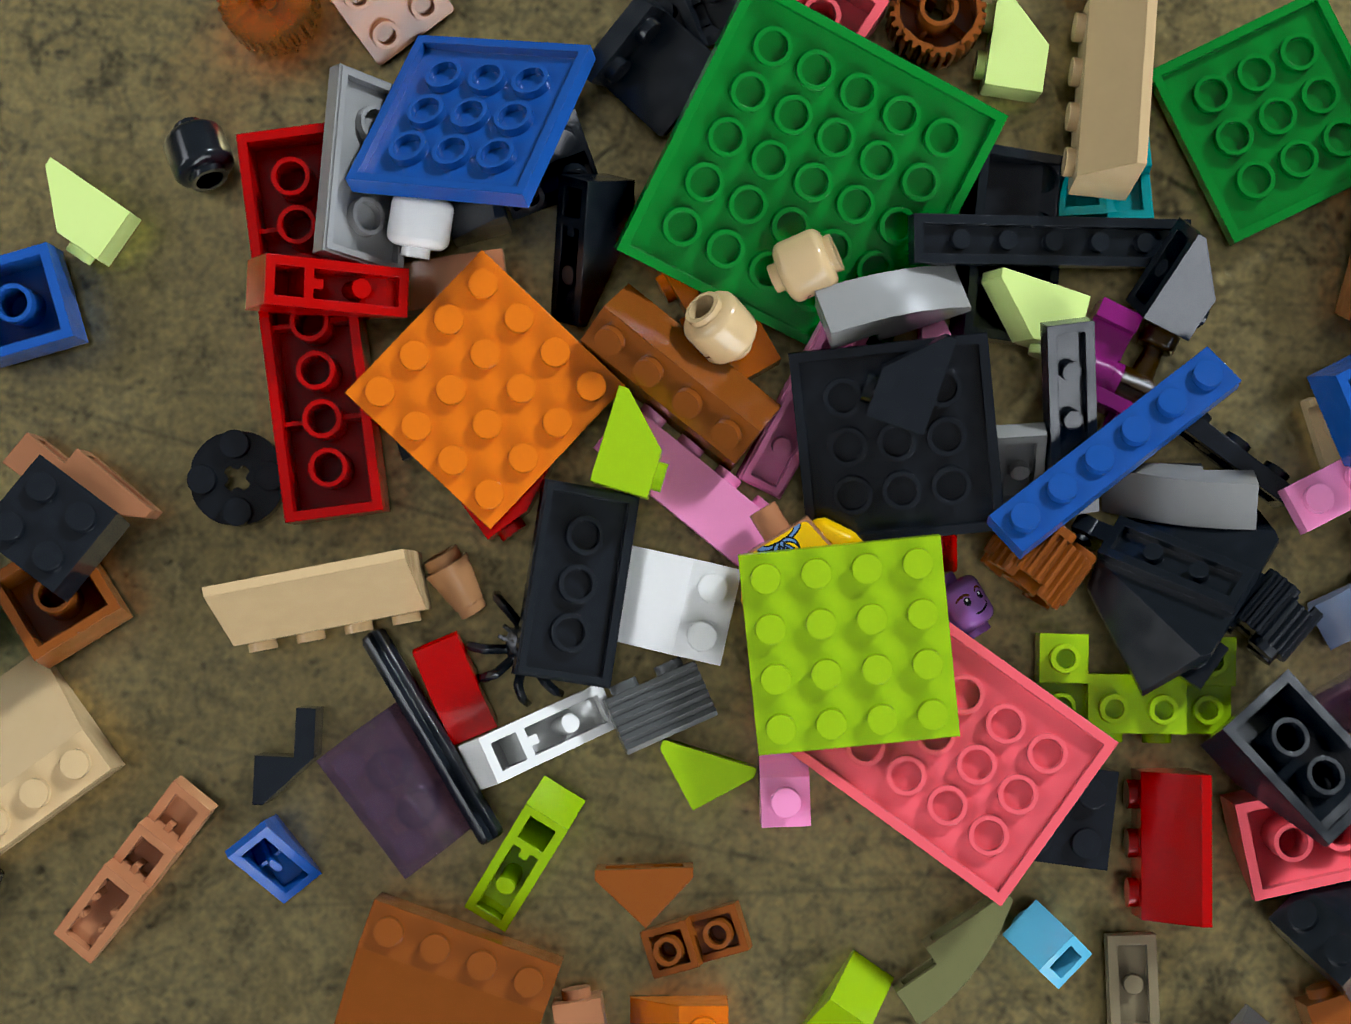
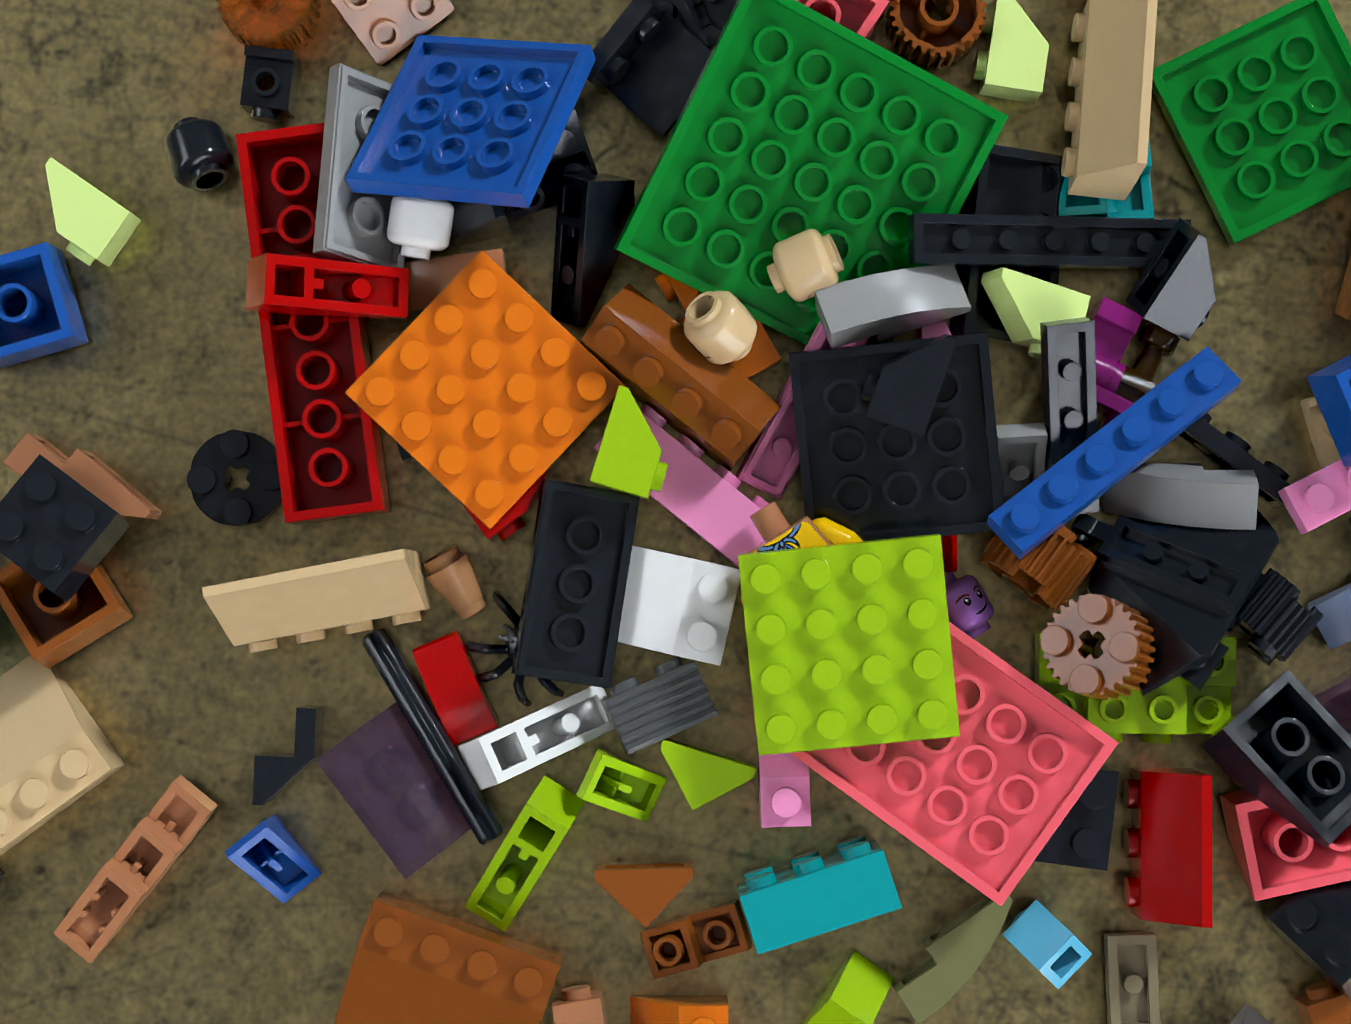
none -> black brick [240,45,302,124]
none -> lime slope [576,746,667,822]
none -> teal brick [737,835,902,955]
none -> brick [1040,594,1155,700]

